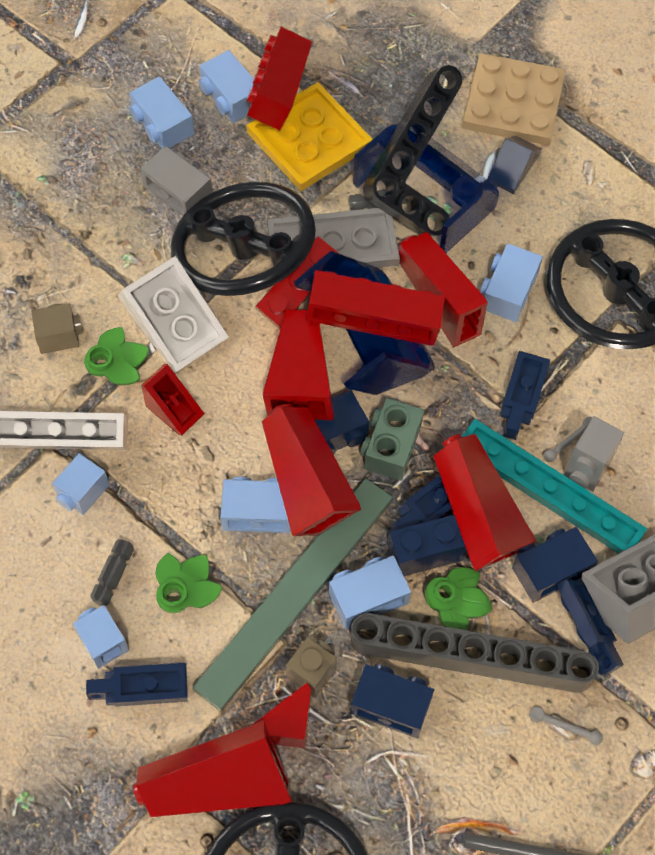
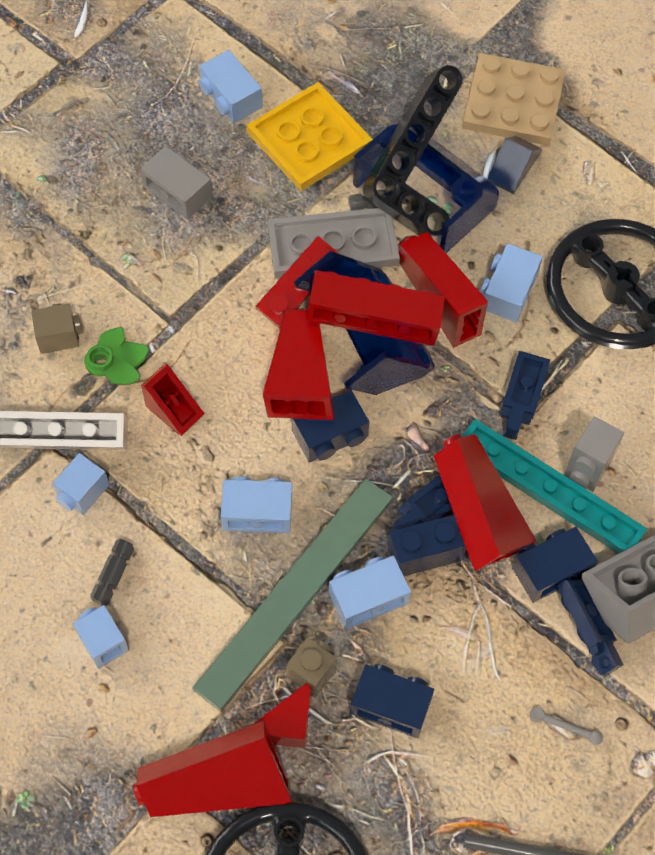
dark blue hinge [86,663,188,707] -> none
white slope [117,256,229,373] -> none
light blue brick [129,76,194,148] -> none
bright green plate [155,553,222,613] -> none
black piece [170,182,316,296] -> none
red brick [246,26,313,131] -> none
red slope [261,404,361,537] -> none
dark grey beam [350,613,599,693] -> none
sand green brick [360,398,424,481] -> none
bright green plate [425,567,492,630] -> none
light grey hinge [544,417,593,462] -> none

